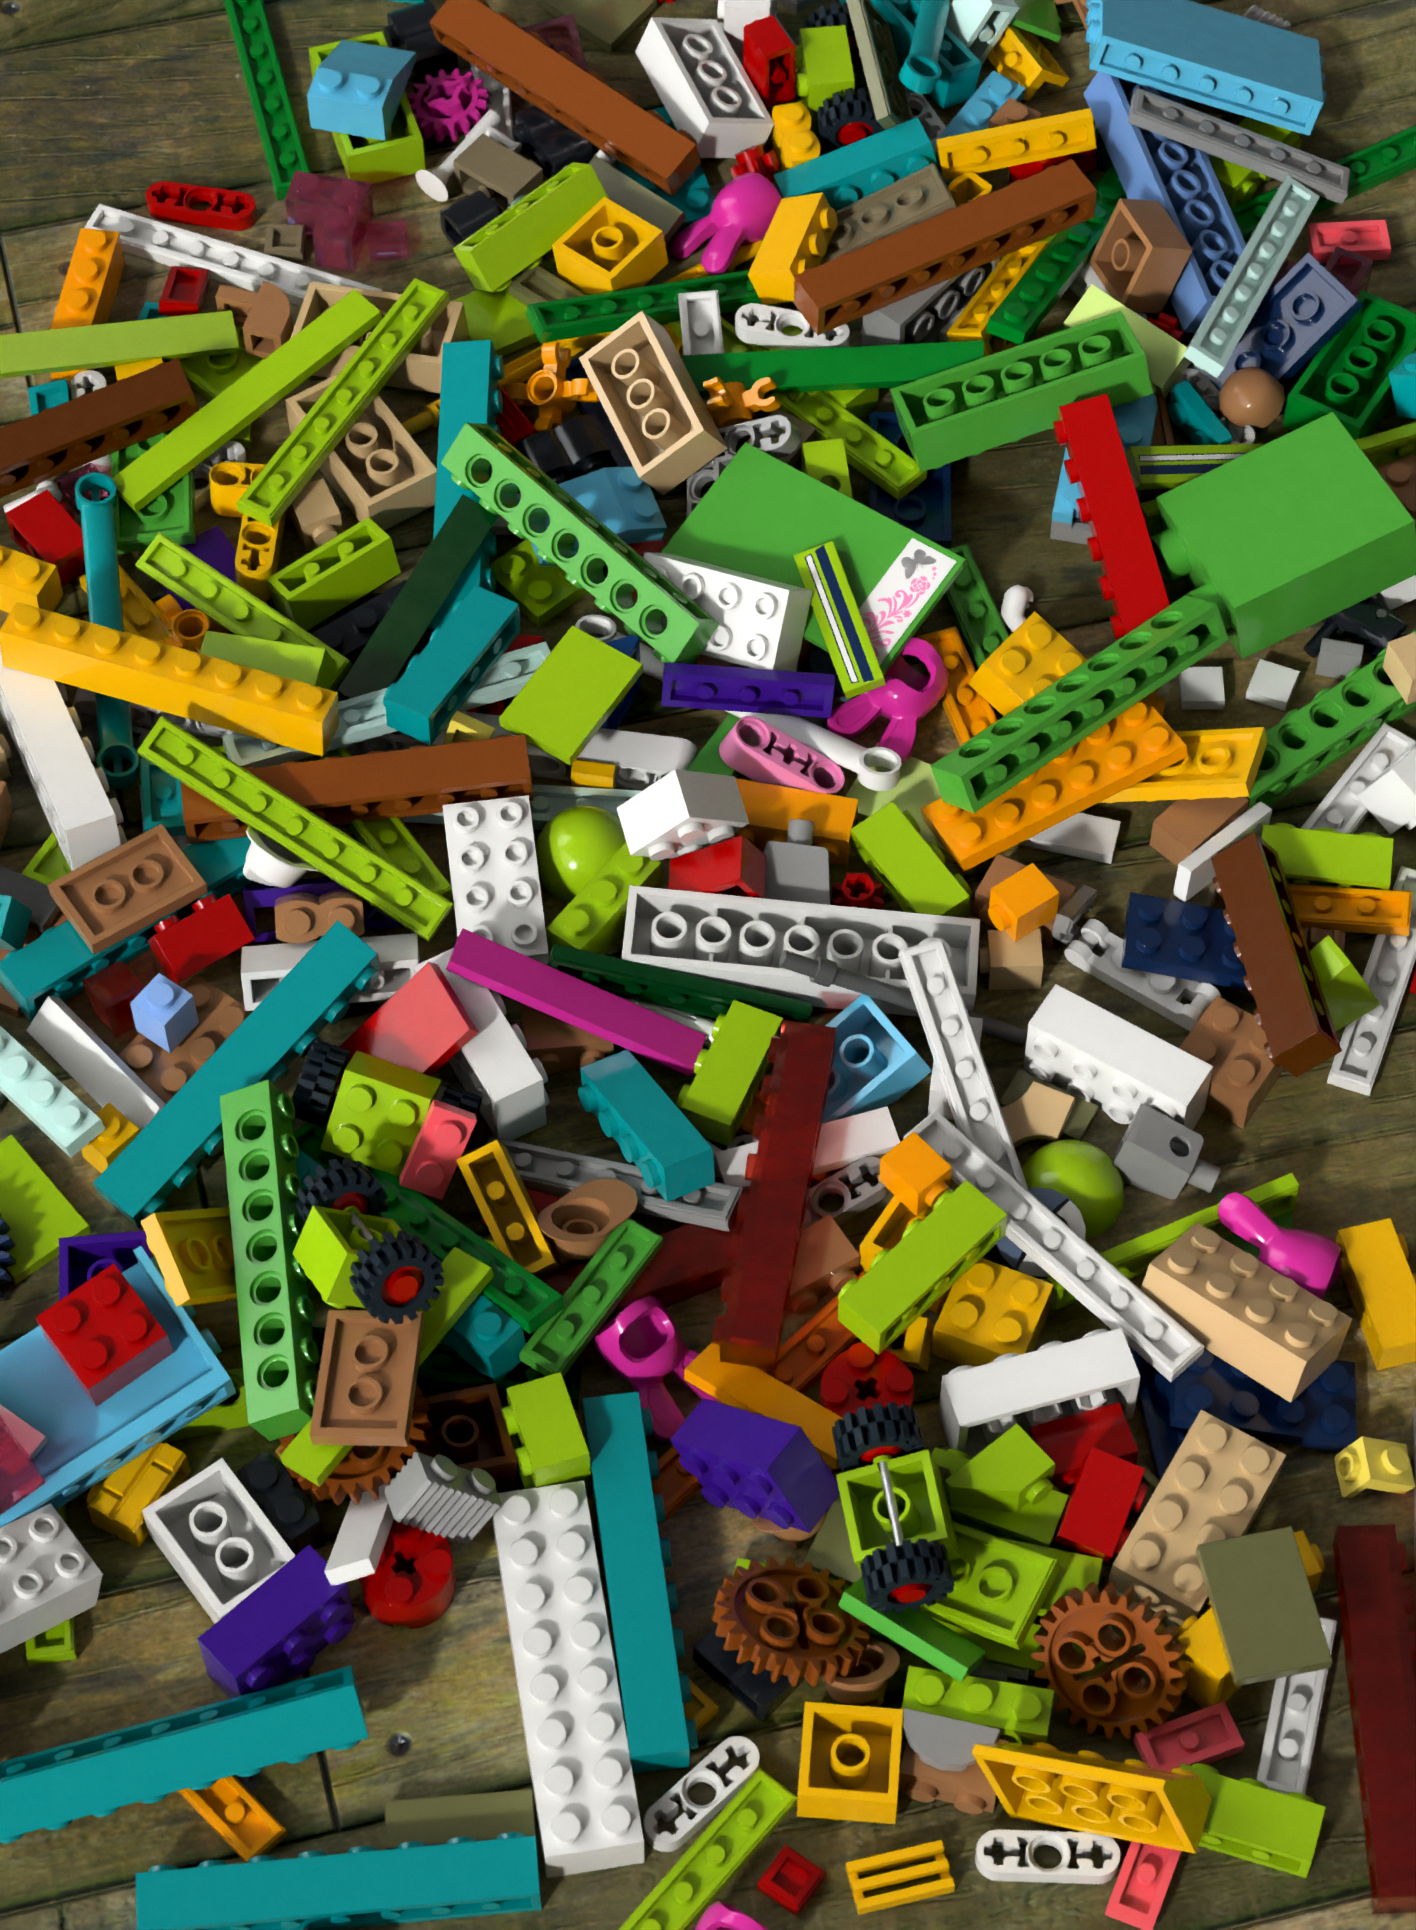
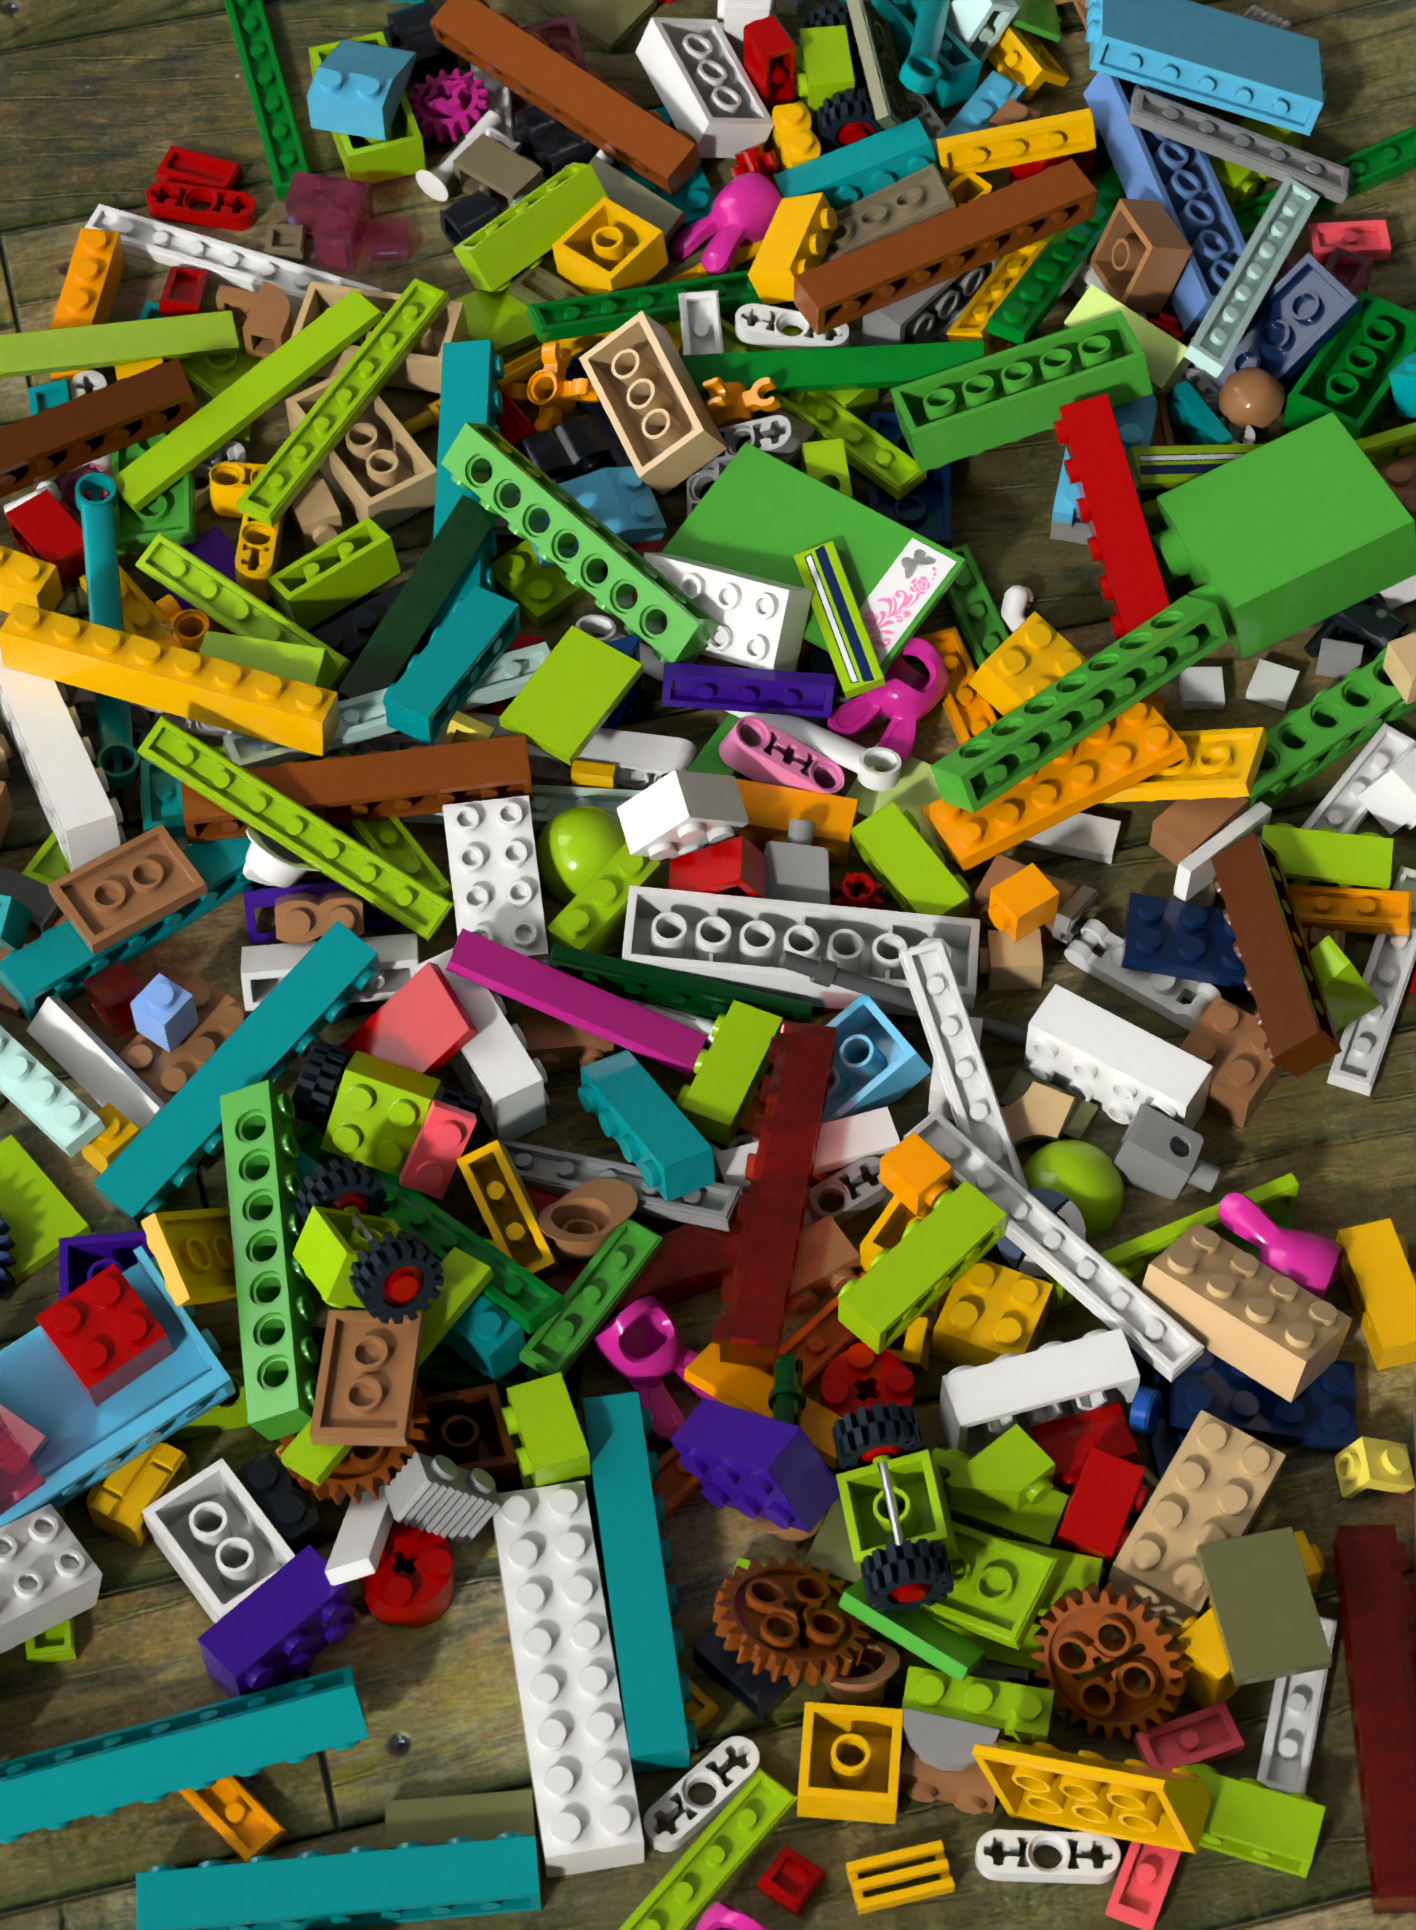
red brick [147,893,255,984] -> none
none -> red tile [156,145,243,190]
none -> dark green pin [768,1354,806,1427]
none -> blue tile [1129,1385,1162,1435]

